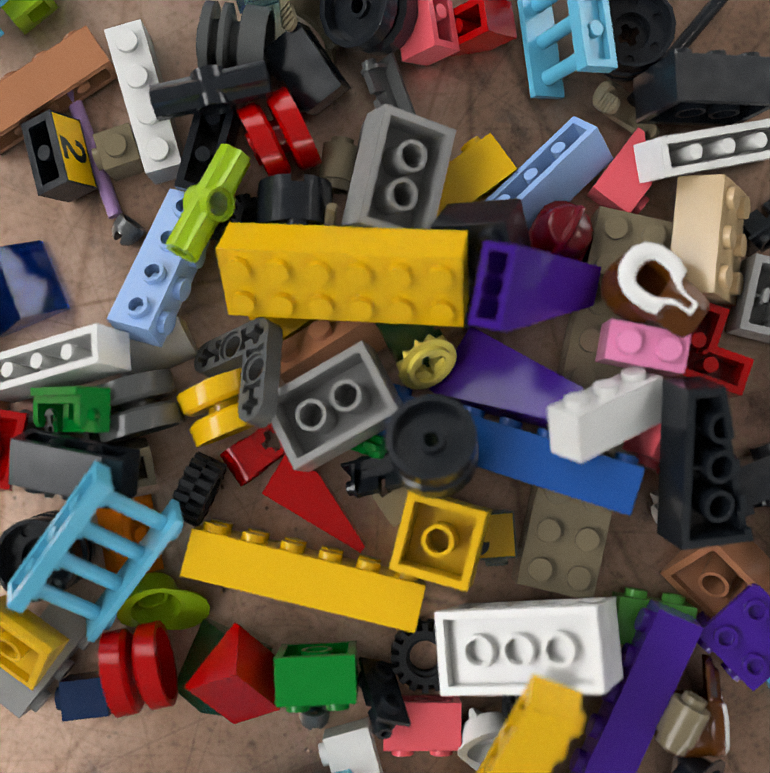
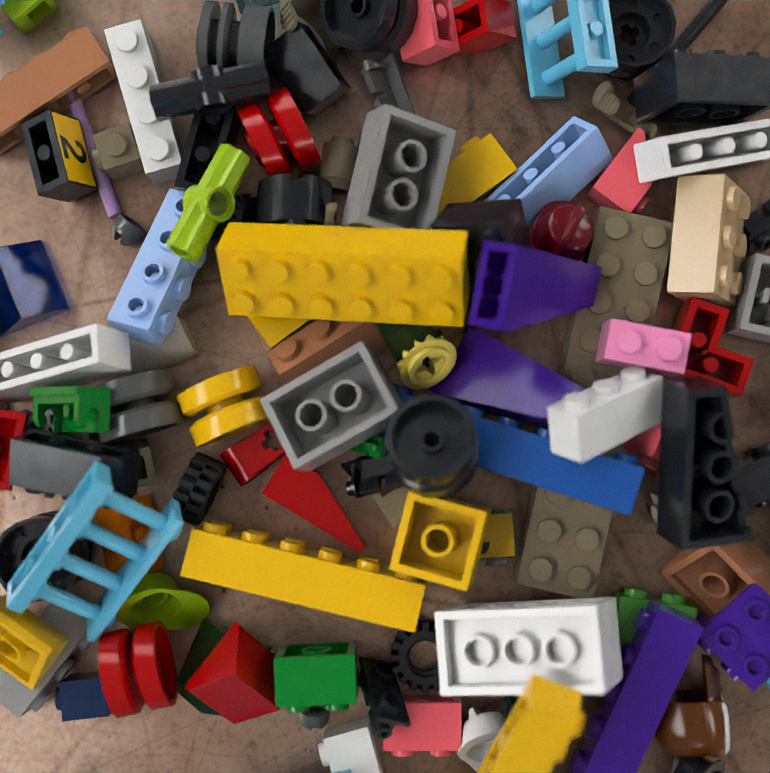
dark grey beam [194,317,283,428] -> none
reddish brown piece [601,242,709,338] -> none
dark tan brick [655,690,711,756] -> none

